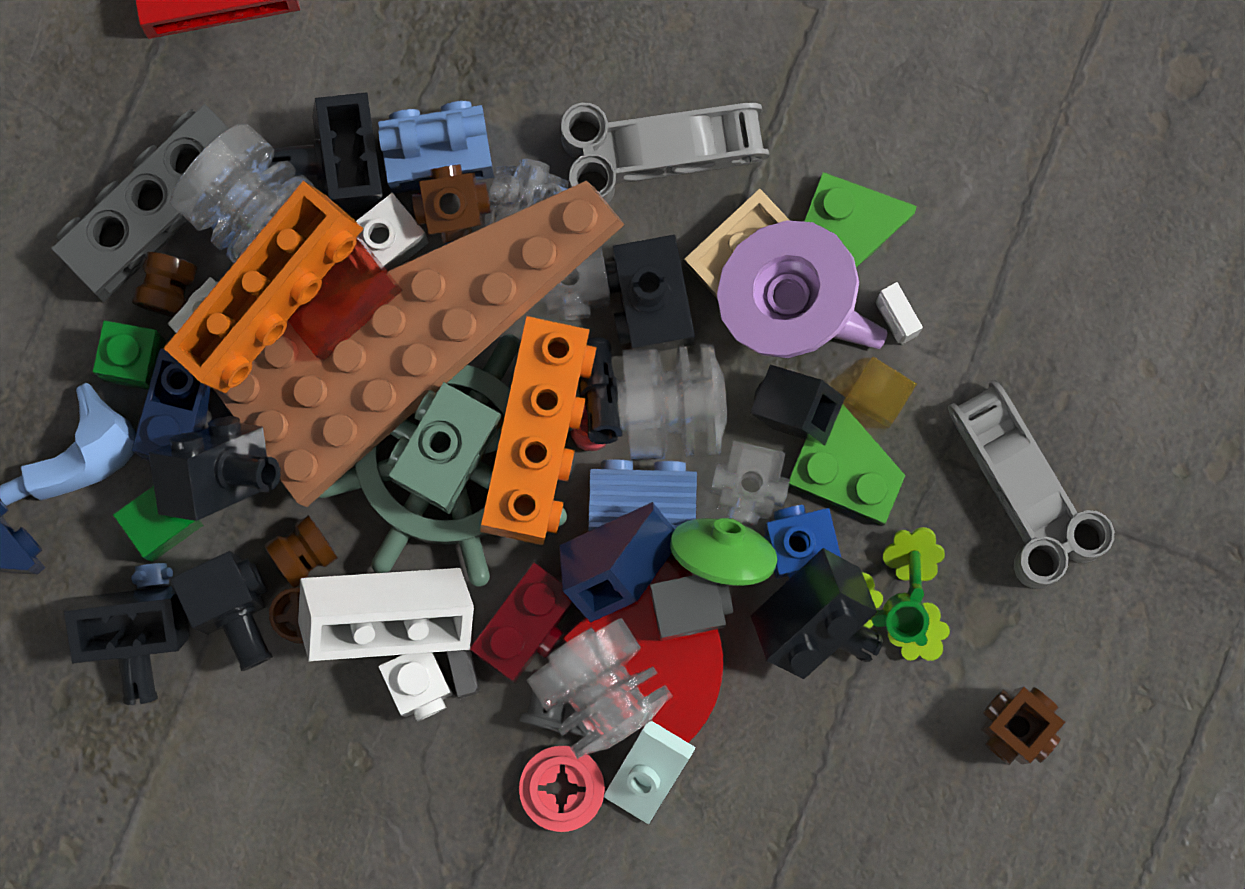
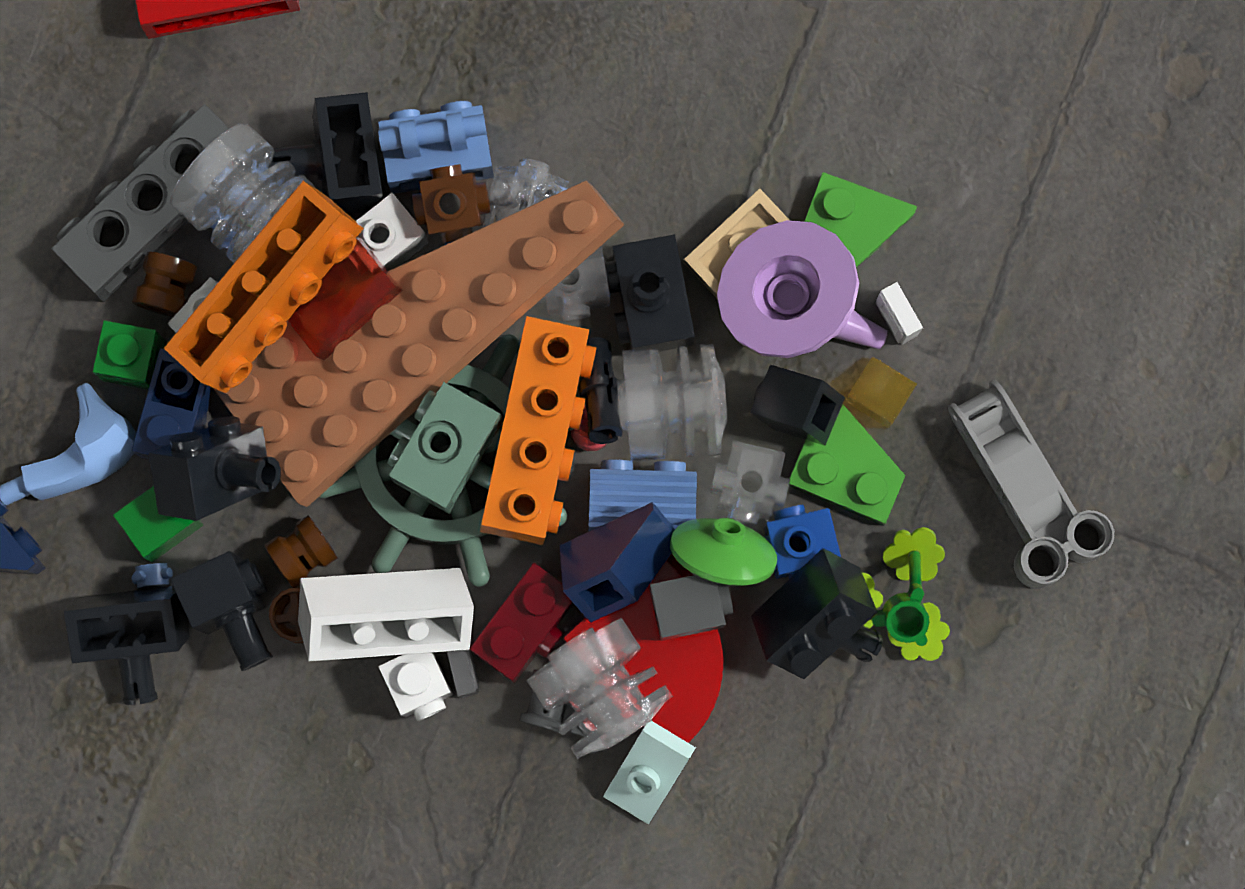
coral gear [519,746,605,832] -> none
light grey piece [561,103,770,204] -> none
reddish brown brick [981,687,1065,765] -> none

